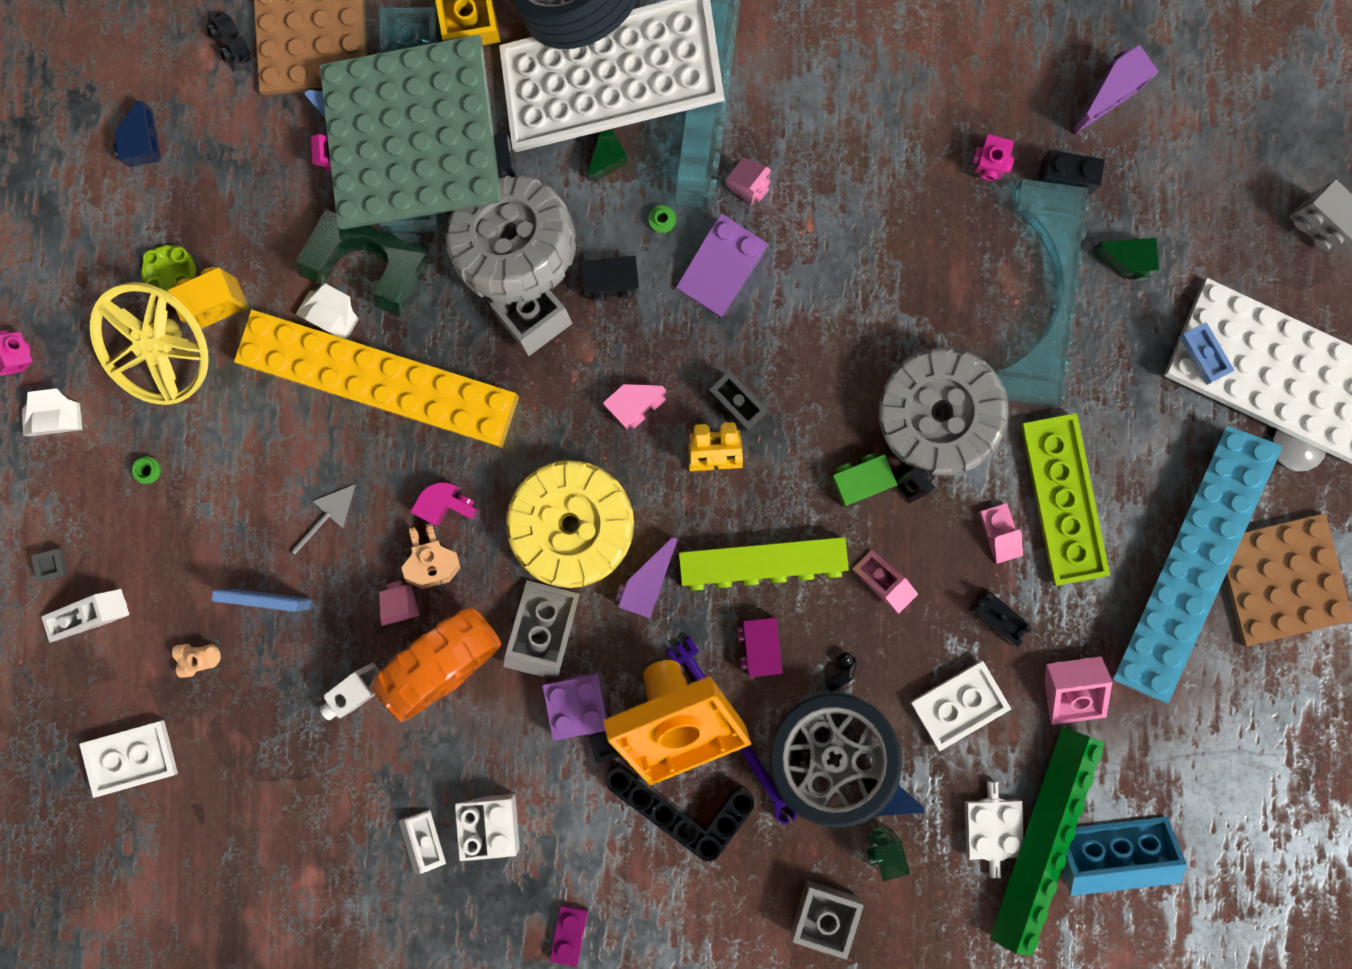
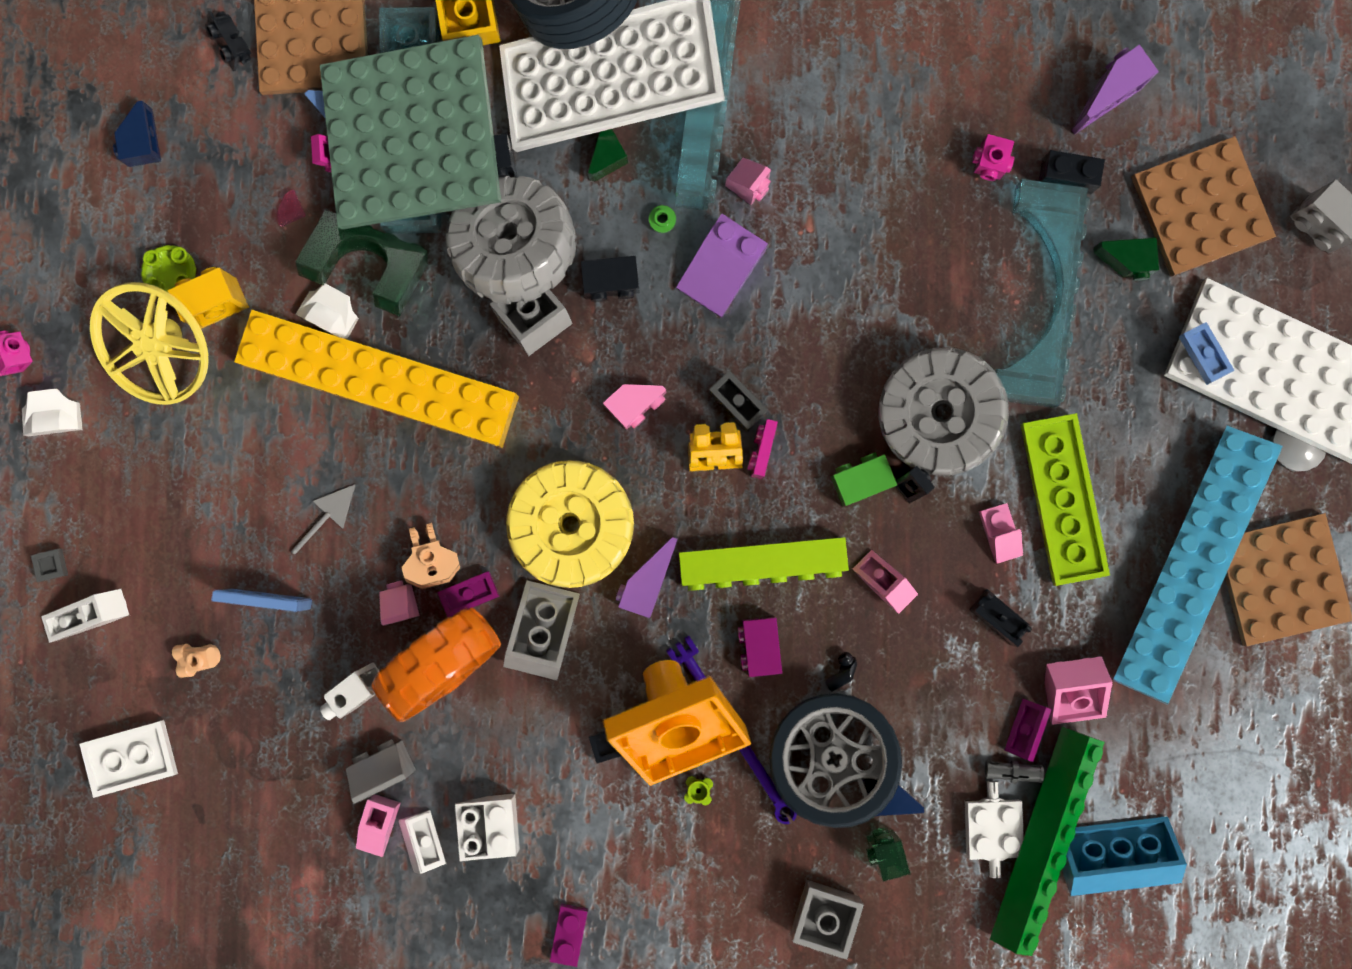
bright green plate [132,456,161,484] -> none
dark pink brick [411,483,479,526] -> none
medium lavender brick [543,672,608,741] -> none
black beam [606,764,754,862] -> none
white plate [910,660,1011,751] -> none
none -> clear pink tile [277,189,306,227]
none -> light grey slope [346,739,416,804]
none -> bright pink slope [356,794,401,857]
none -> magenta plate [437,571,500,618]
none -> lime plate [684,776,713,806]
none -> dark pink plate [747,419,778,479]
none -> dark grey pin [985,761,1044,783]
none -> magenta plate [1004,699,1052,762]
none -> medium nougat plate [1131,136,1276,277]

